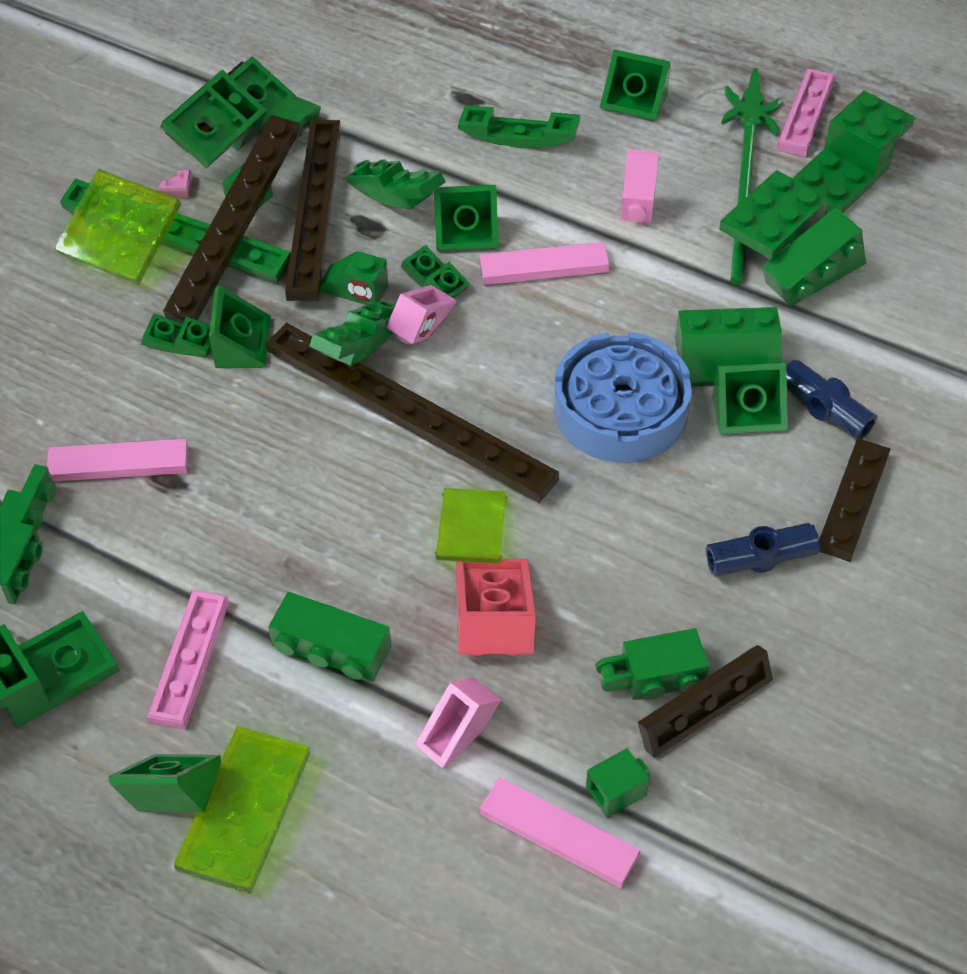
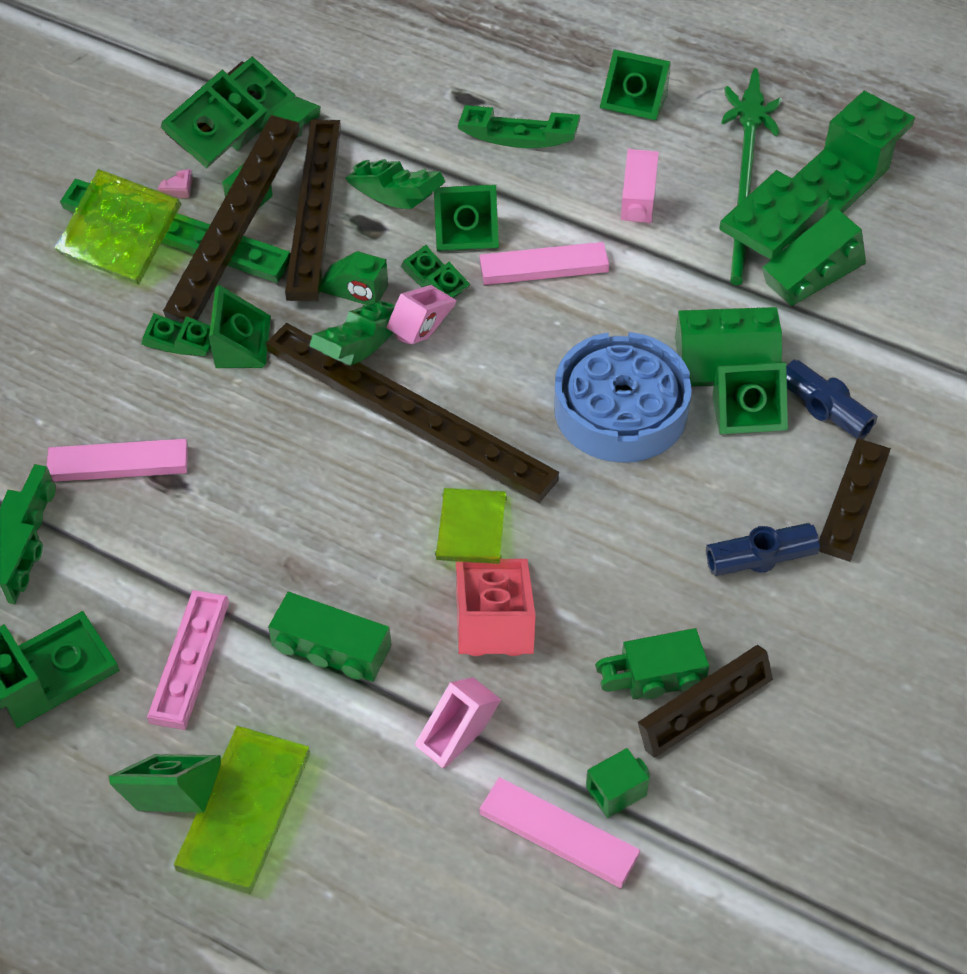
bright pink tile [776,68,835,158] -> none

